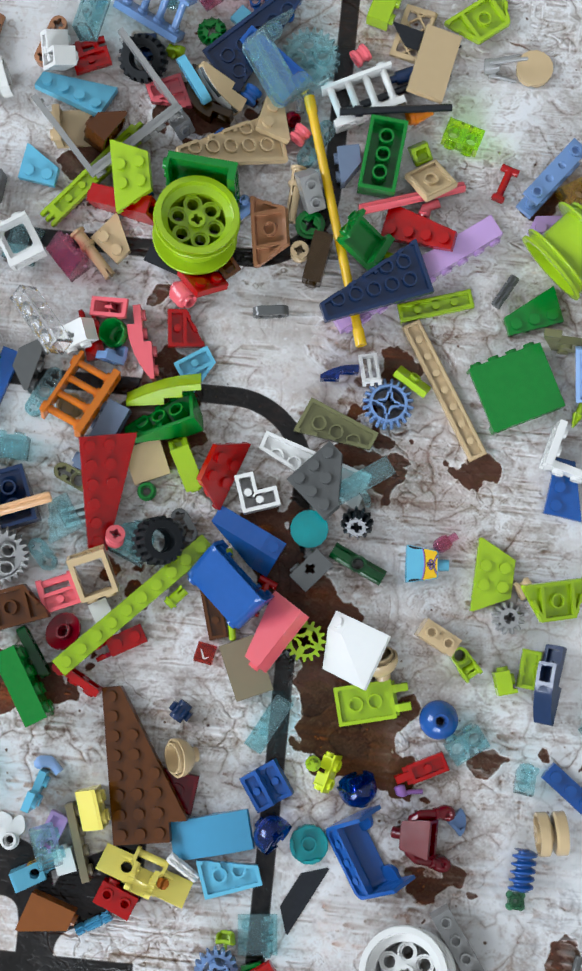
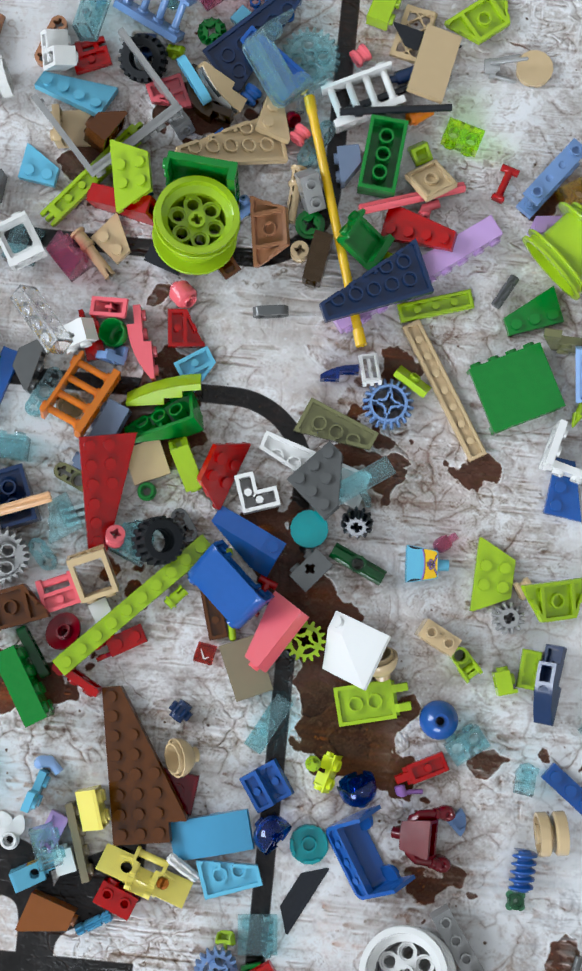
red wing [177,271,229,298] -> none

